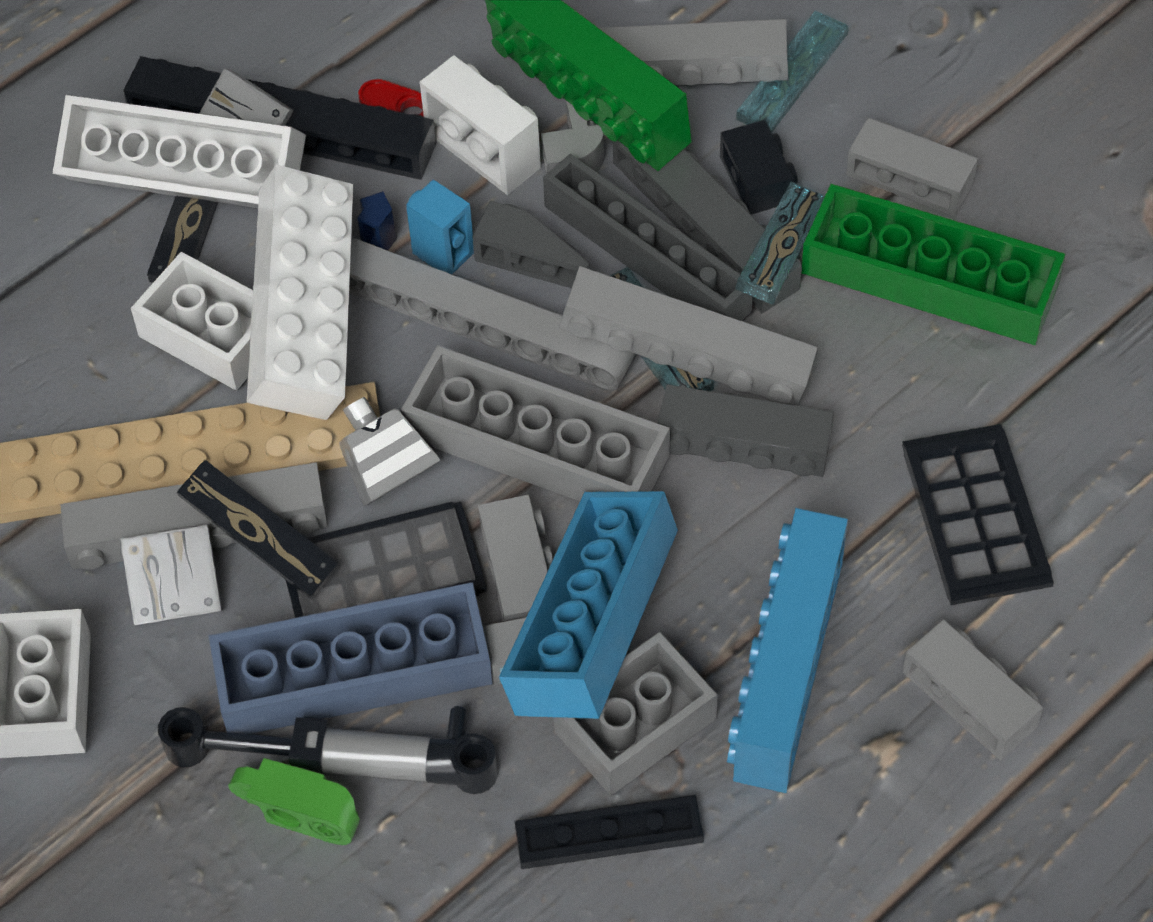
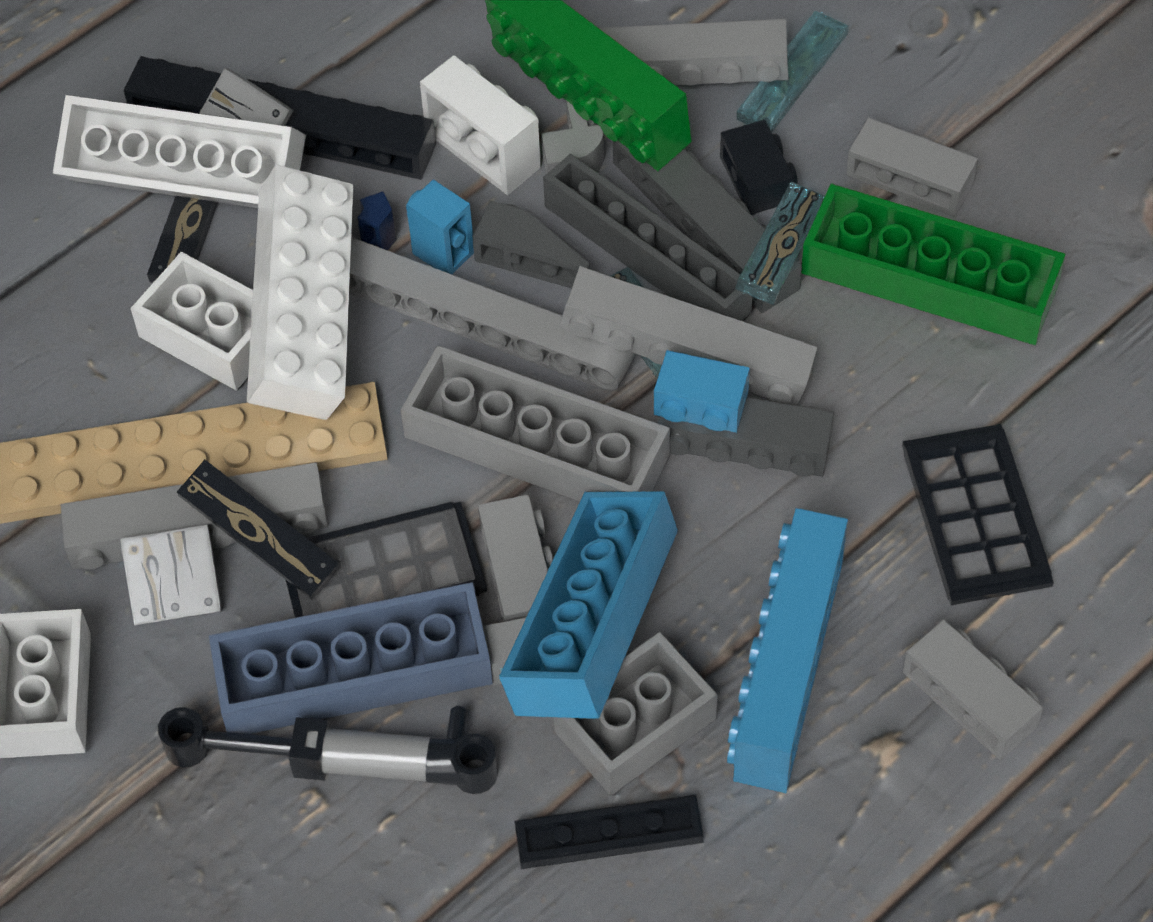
bright green piece [228,758,360,845] -> none
light grey torso [339,397,440,507] -> none
red piece [358,79,424,117] -> none
none -> dark azure brick [654,350,750,433]

